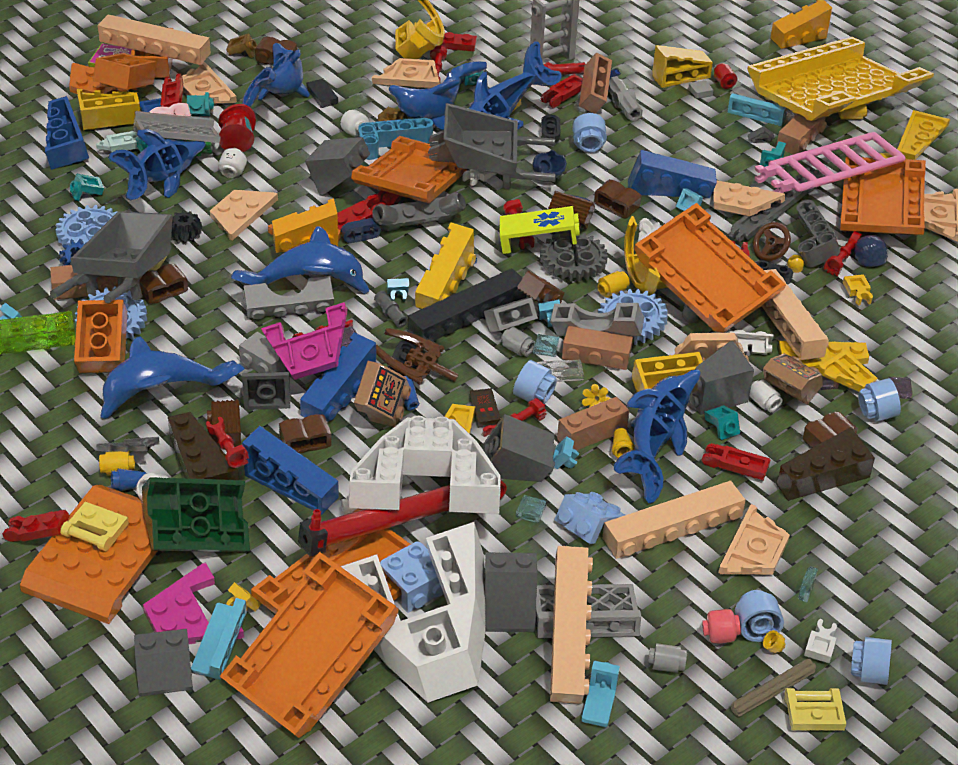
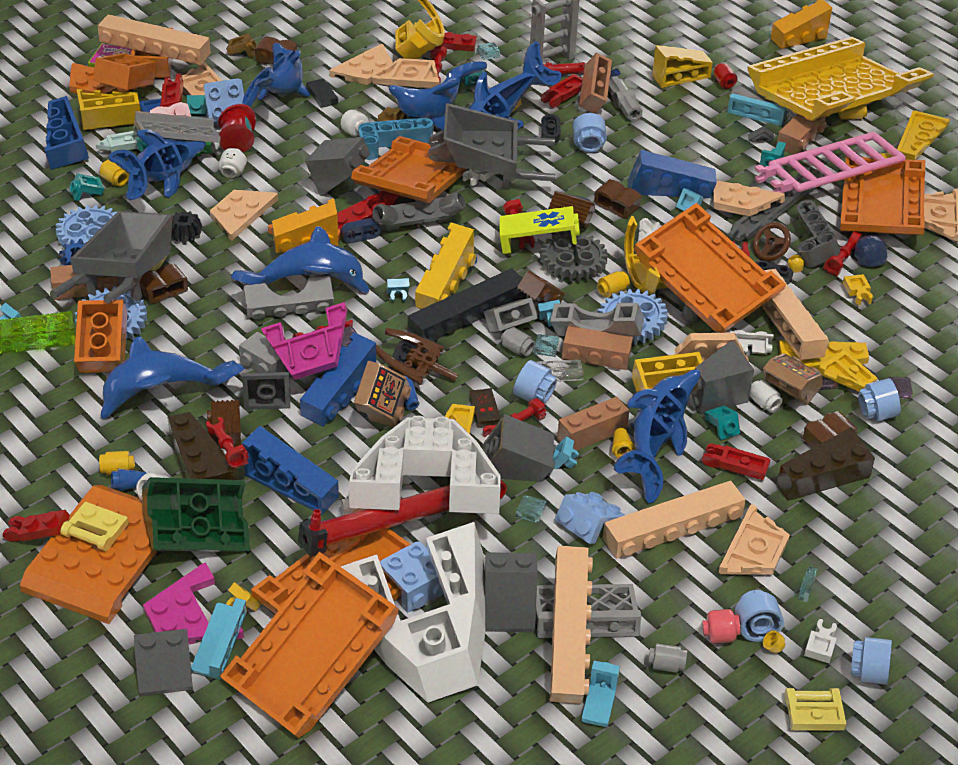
flat silver piece [96,437,160,452] -> none
reddish brown brick [279,414,331,454] -> none
dark grey pin [374,291,408,328] -> none
dark blue hair [532,150,567,182] -> none
yellow plant [582,384,611,407] -> none
light grey tile [688,80,713,99] -> none
dark tan axle [731,659,816,717] -> none
none -> yellow brick [99,160,129,186]
none -> light blue bracket [203,78,244,125]
none -> light nougat wing [329,44,393,85]
none -> clear light blue tile [477,42,500,60]

